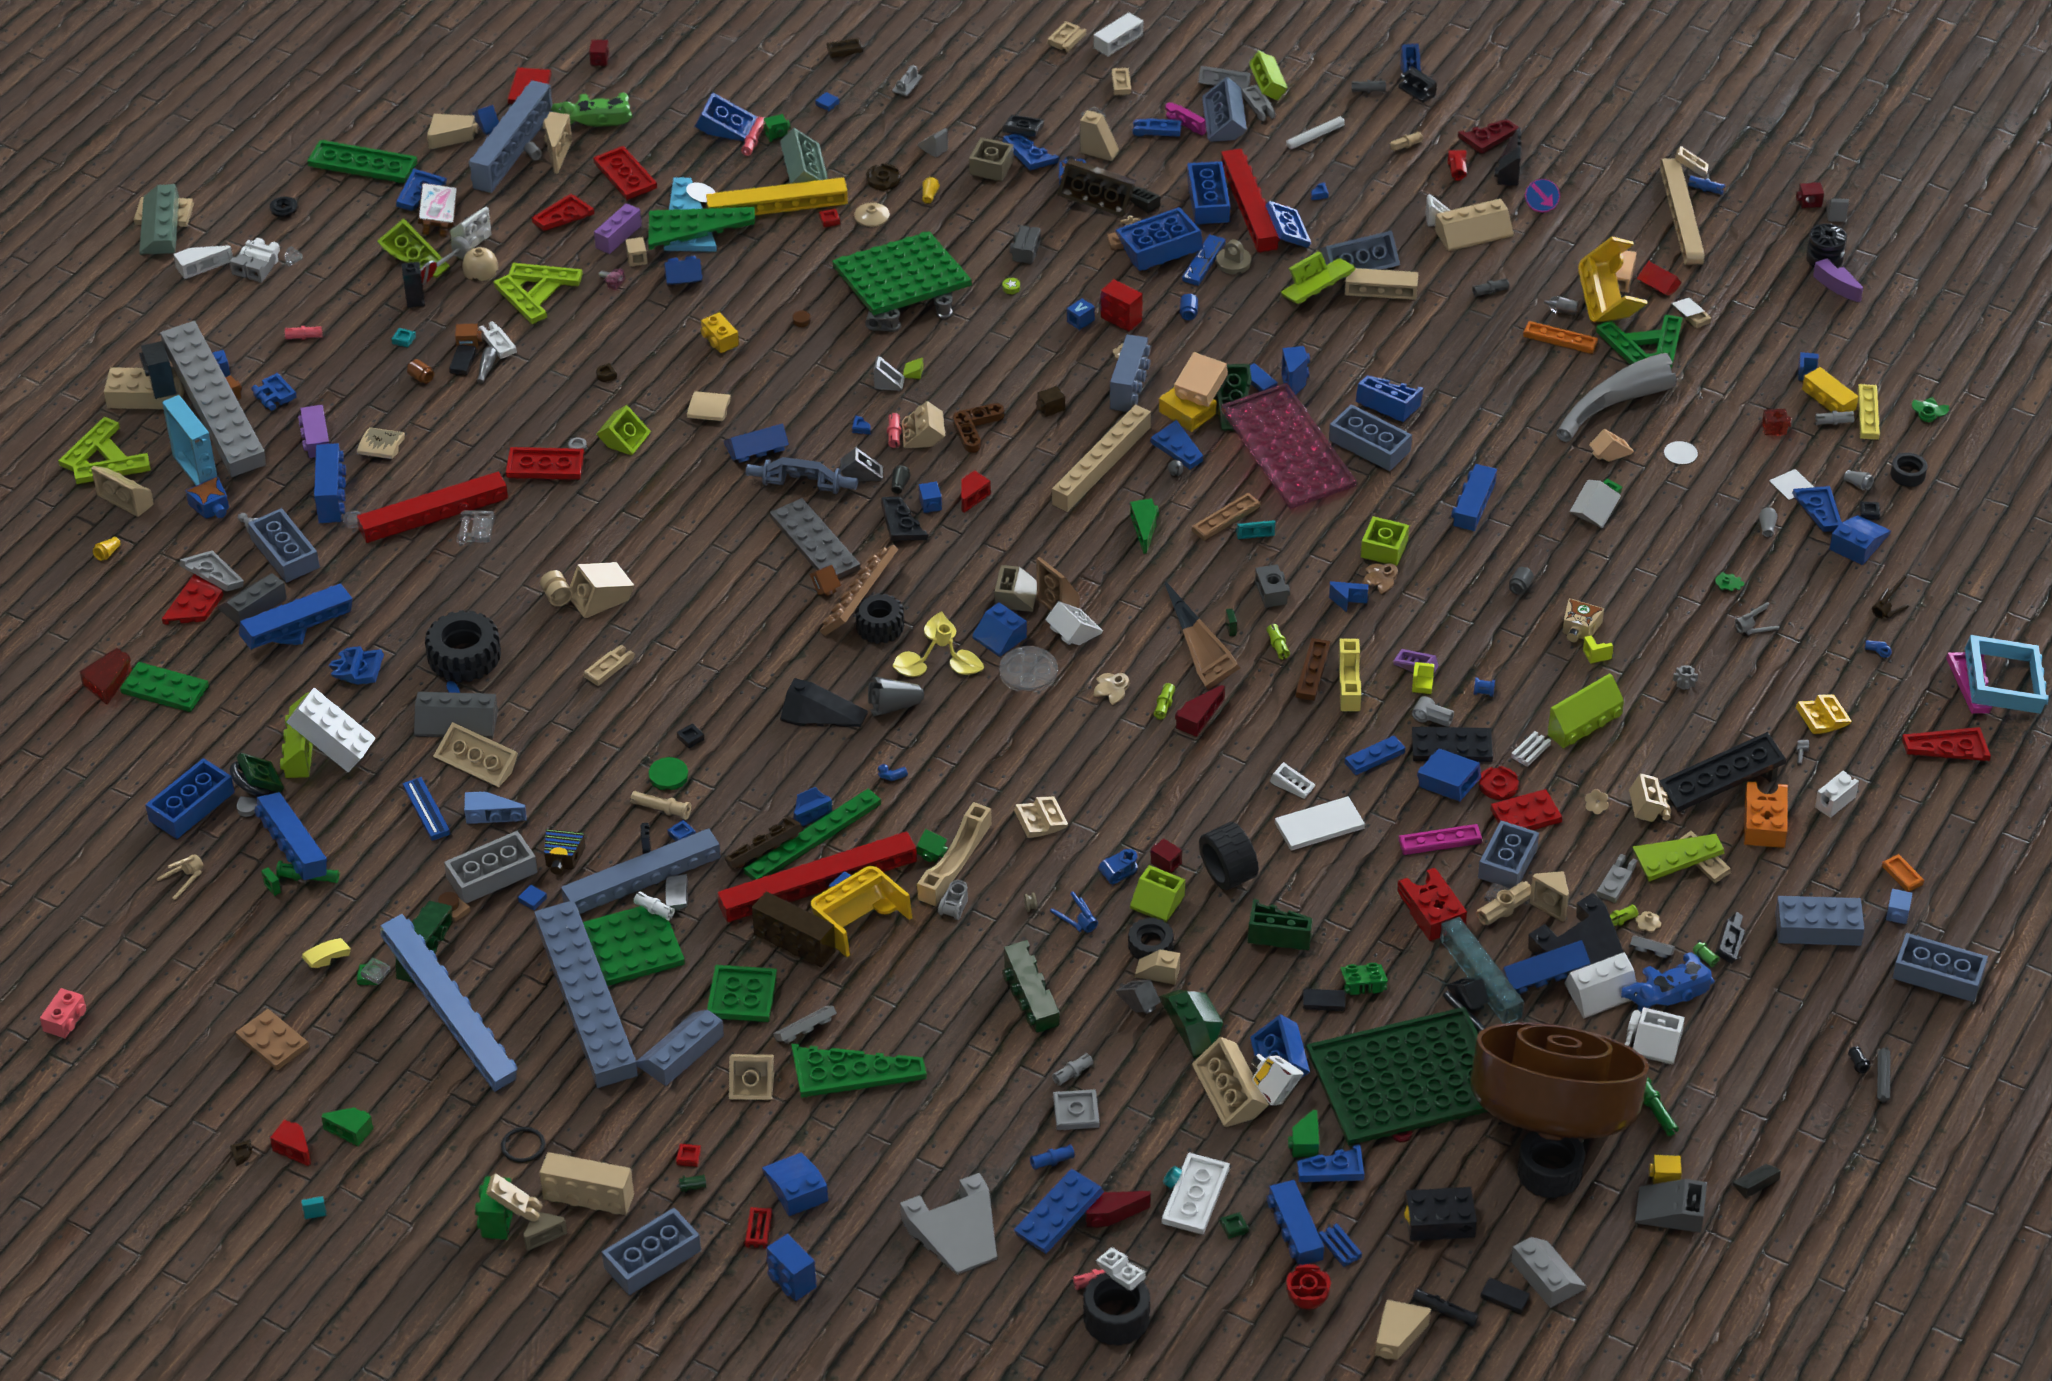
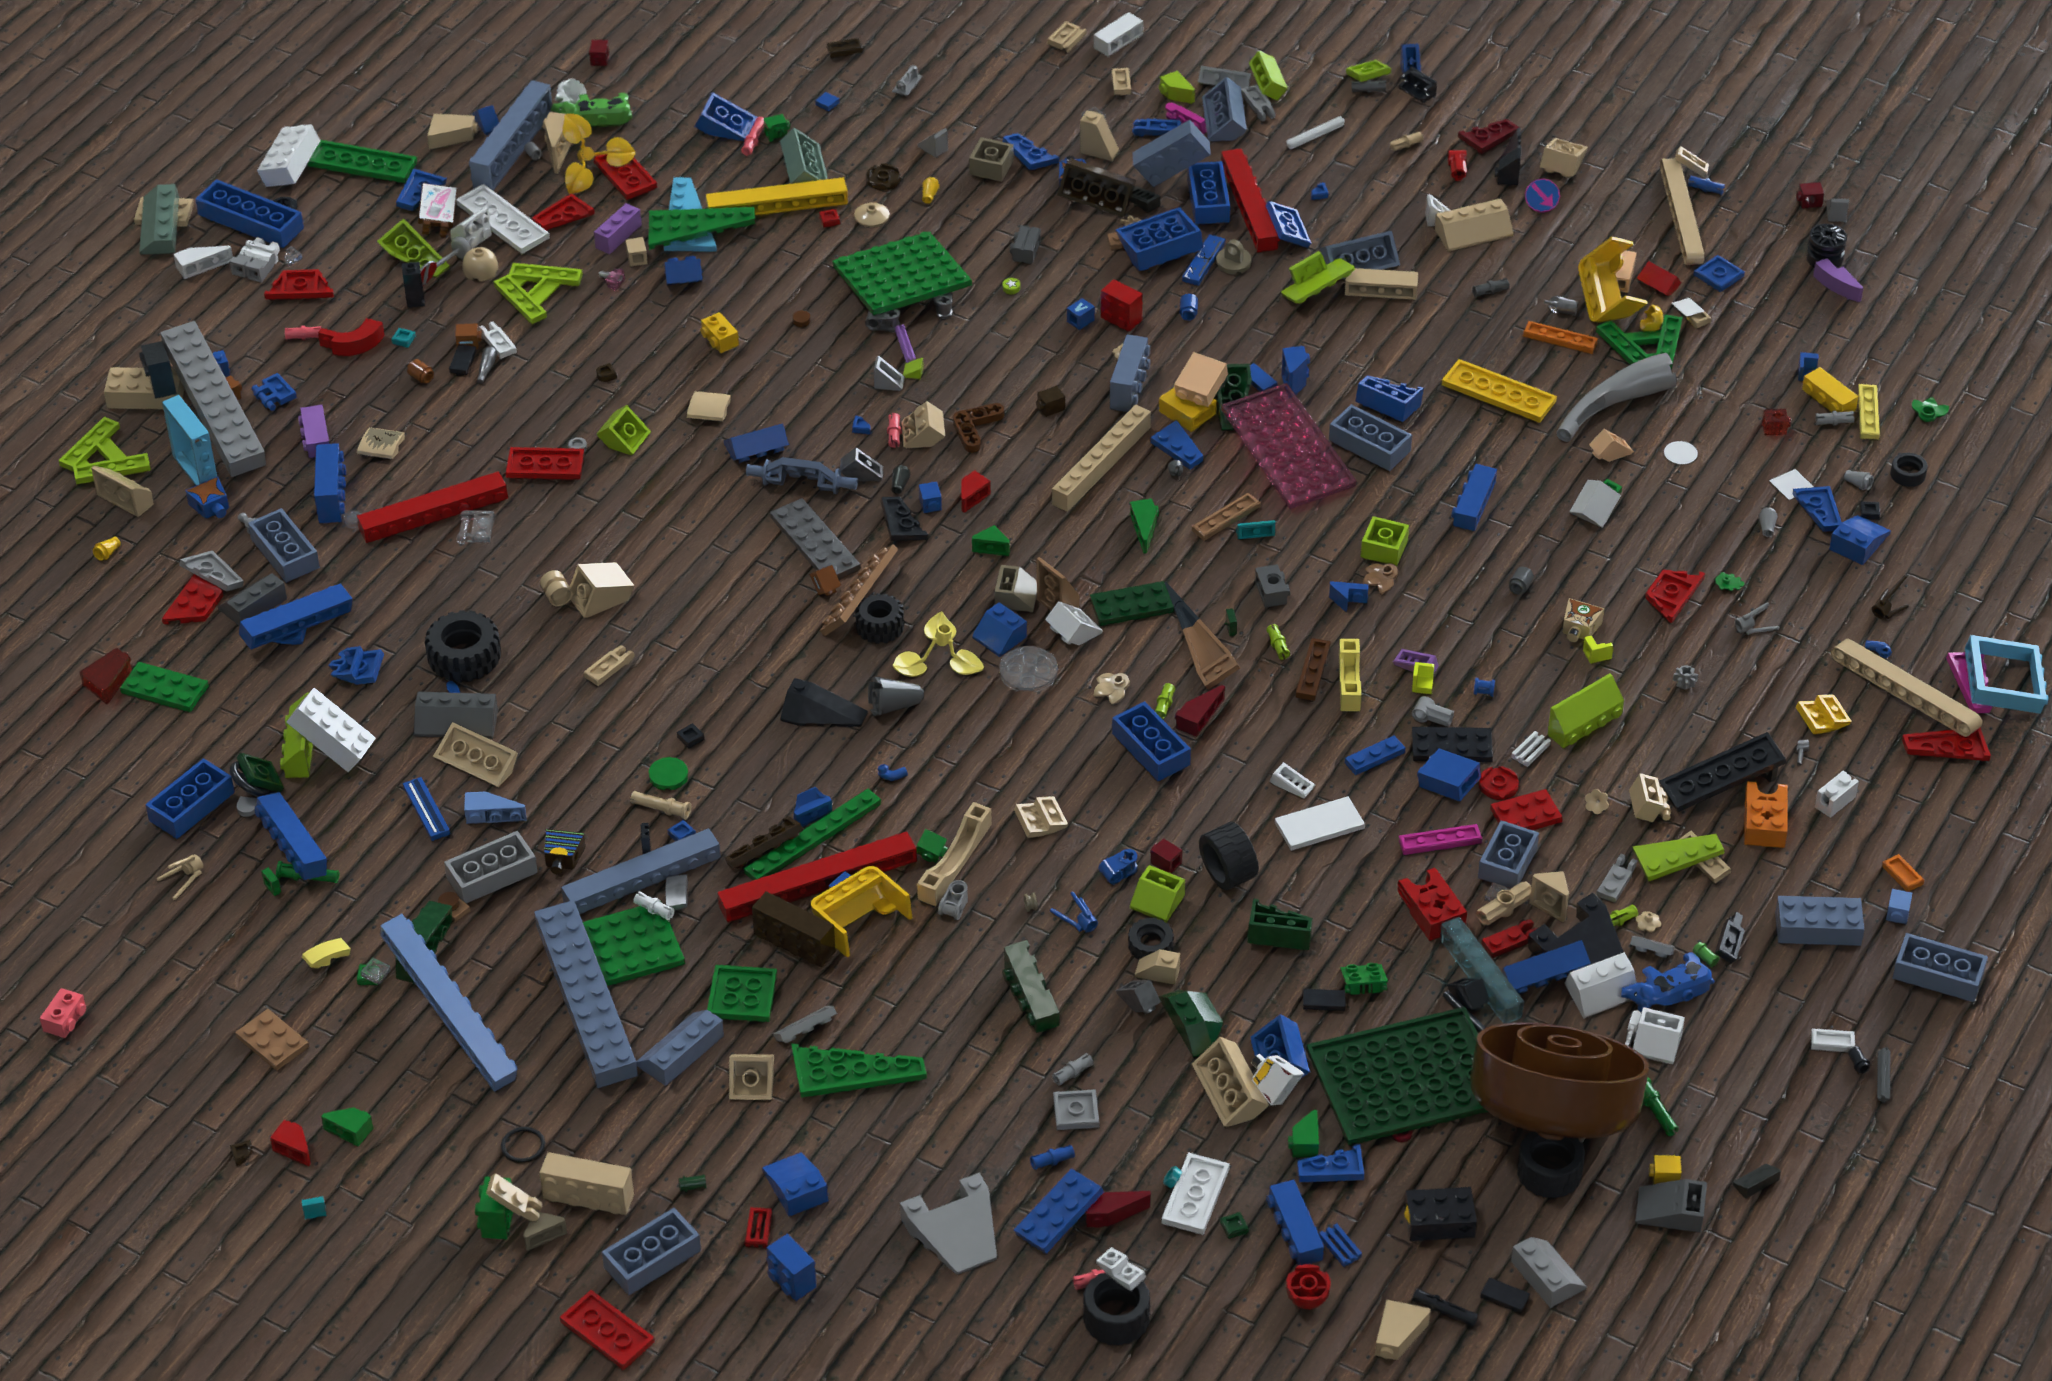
red tile [508,67,551,104] -> none
blue tile [518,885,547,910] -> none
red tile [676,1144,701,1167] -> none
white sticker [686,183,716,202] -> none
black tile [1002,115,1044,137] -> none
none -> blue brick [195,179,304,248]
none -> white brick [257,124,320,187]
none -> red wing [264,269,334,300]
none -> red arch [318,318,385,356]
none -> white plate [456,184,550,254]
none -> white hair [555,79,586,104]
none -> red plate [560,1290,655,1370]
none -> yellow plant [562,114,635,194]
none -> medium lavender axle [895,324,916,363]
none -> green slope [972,525,1010,556]
none -> dark green plate [1090,581,1174,626]
none -> blue brick [1112,701,1191,781]
none -> sand blue brick [1133,120,1211,187]
none -> lime slope [1159,71,1195,104]
none -> lime tile [1346,60,1391,82]
none -> yellow plate [1442,359,1557,423]
none -> red hinge [1481,919,1537,958]
none -> tan slope [1540,138,1588,178]
none -> yellow hair [1640,305,1664,331]
none -> red wing [1645,570,1705,623]
none -> blue tile [1694,255,1745,292]
none -> white tile [1811,1028,1855,1052]
none -> tan beam [1831,639,1983,737]

